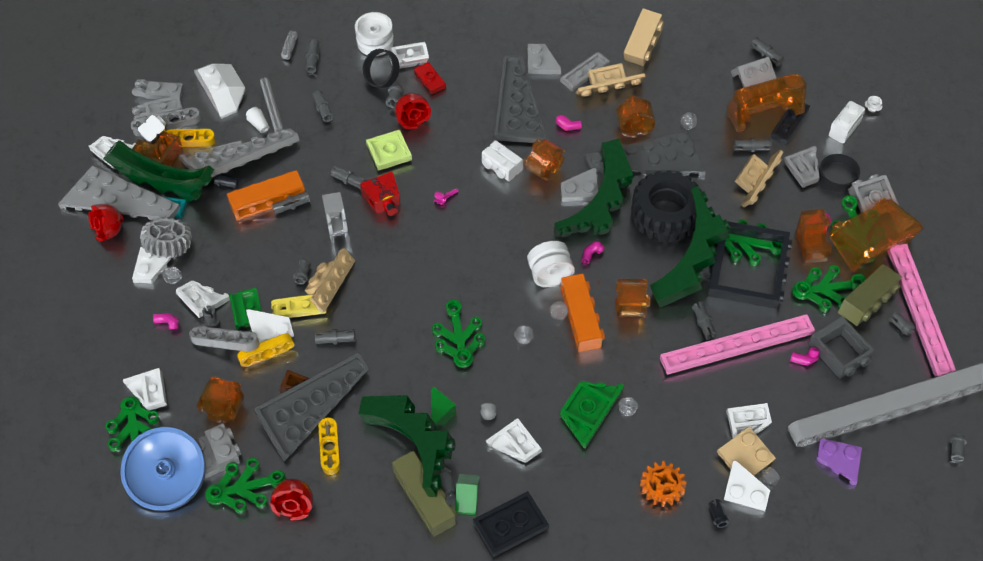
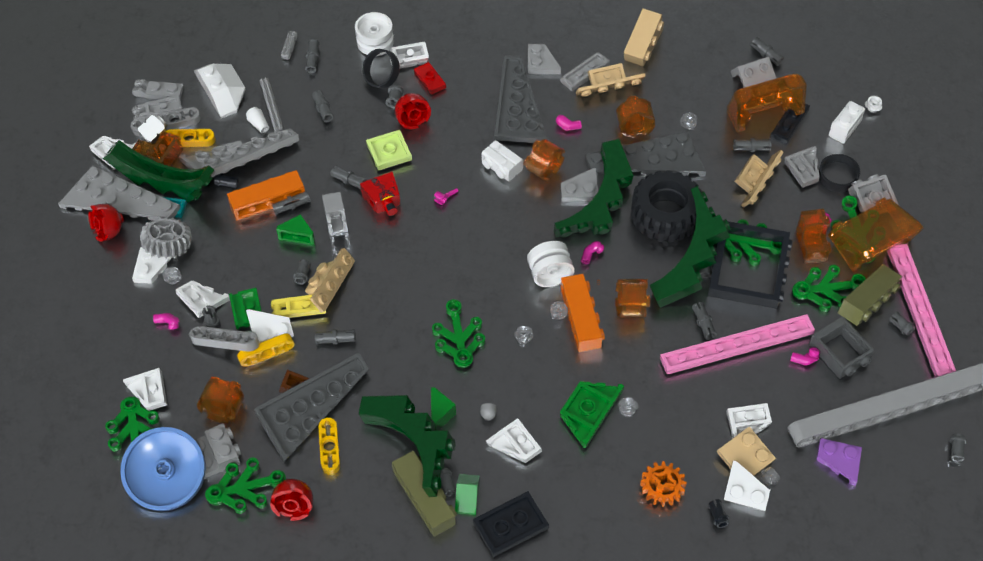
none -> green slope [276,214,315,246]

